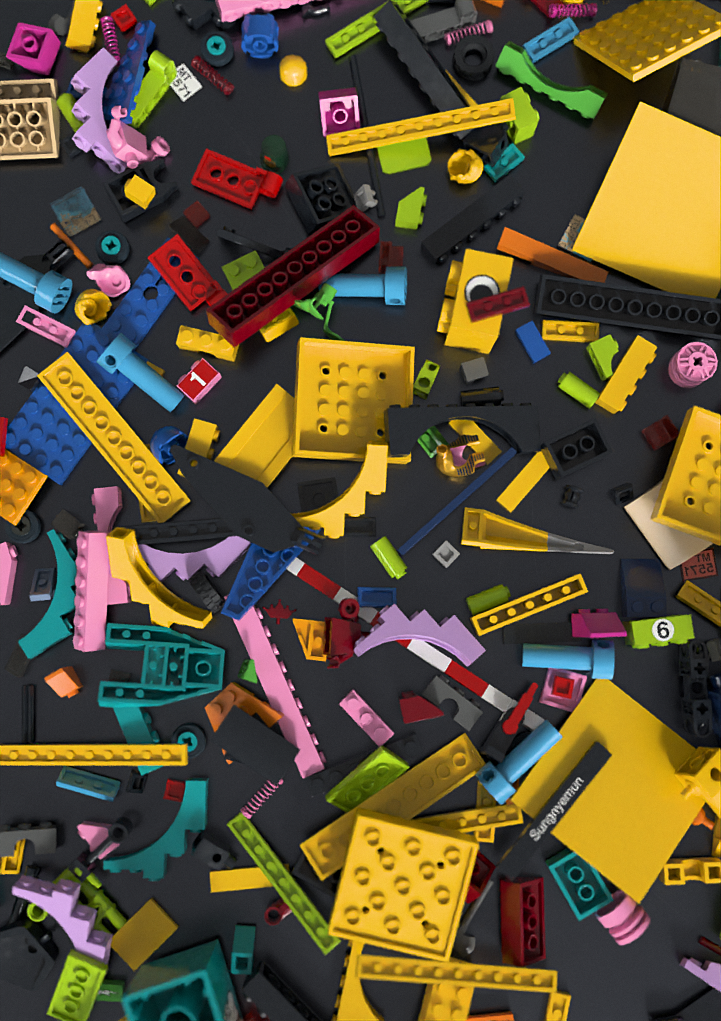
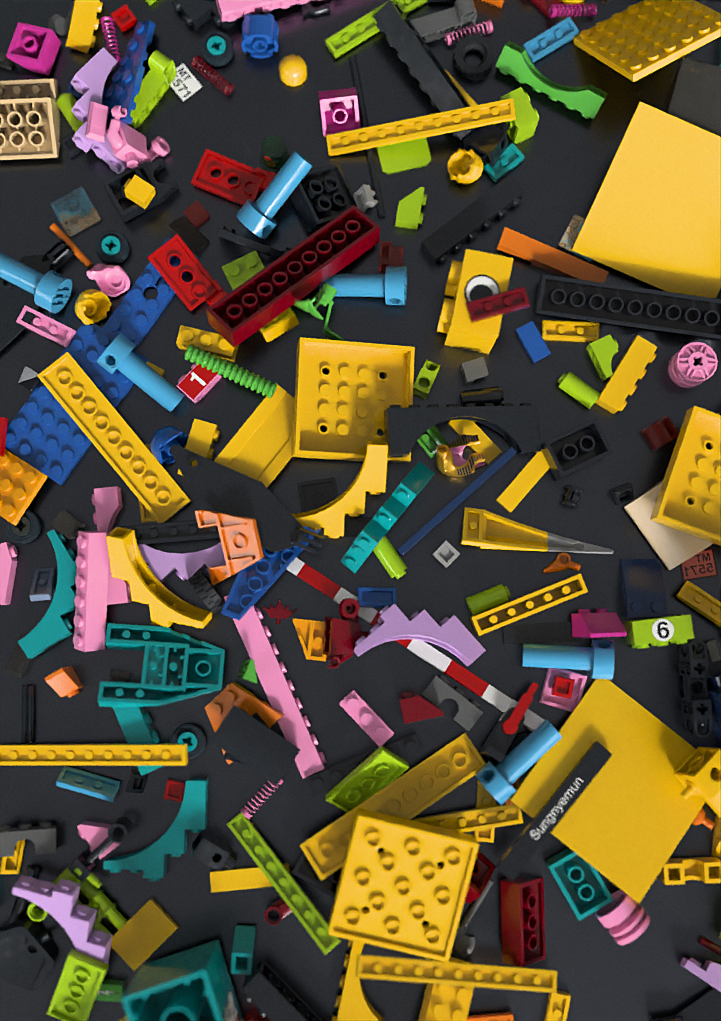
none -> bright pink tile [85,101,109,143]
none -> bright green piece [184,344,277,398]
none -> orange wing [195,509,264,585]
none -> dark azure piece [236,150,313,239]
none -> teal arch [340,462,435,573]
none -> orange animal [543,552,581,573]

